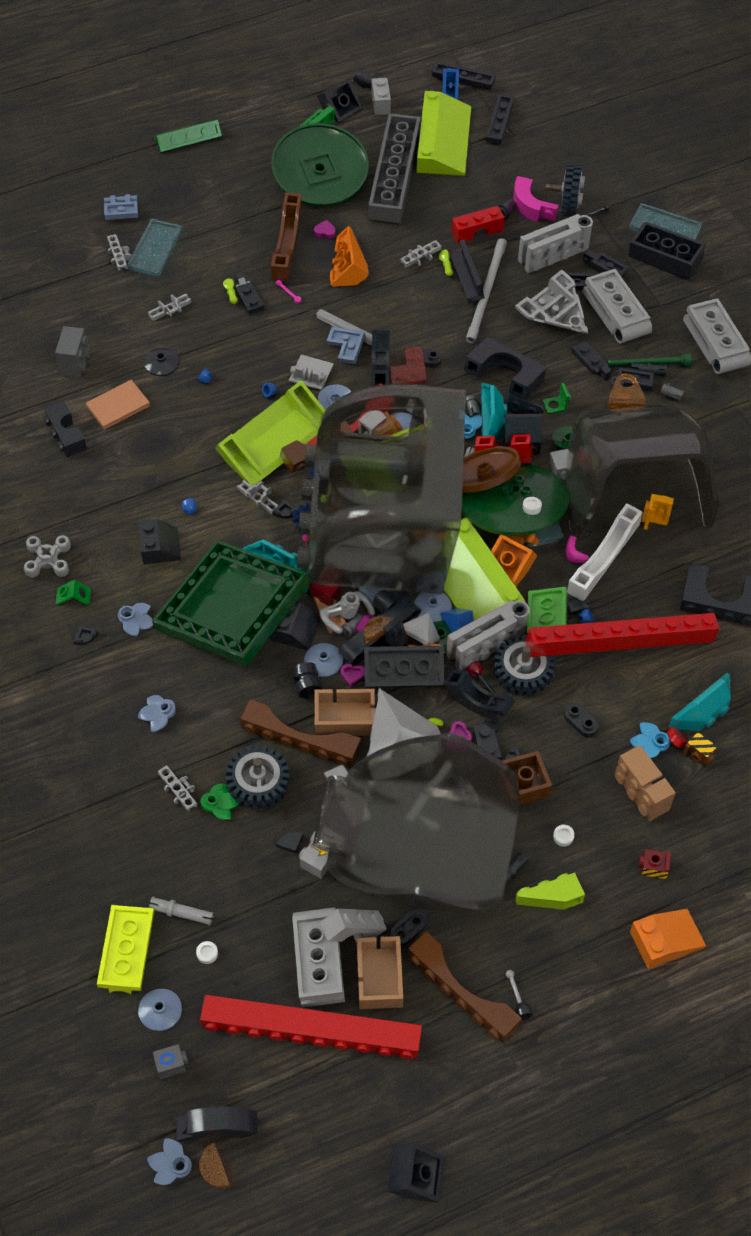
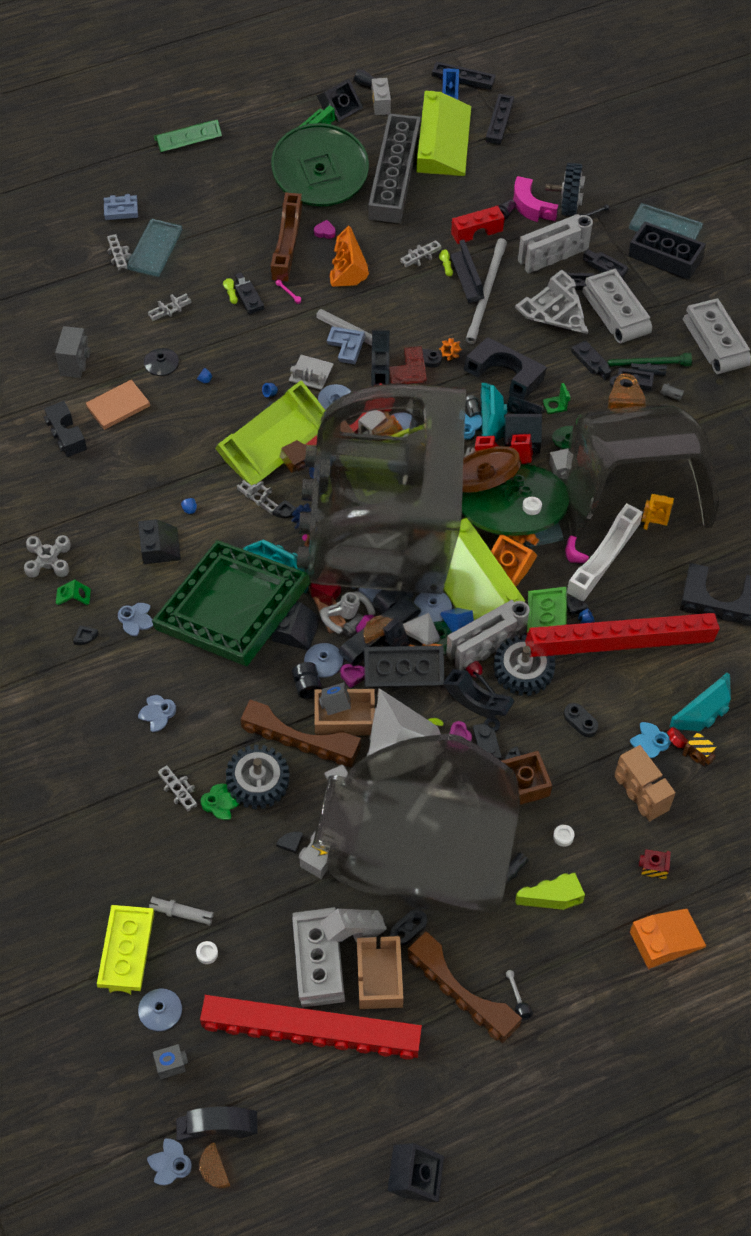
none -> dark grey brick [319,682,351,715]
none -> orange gear [439,338,462,360]

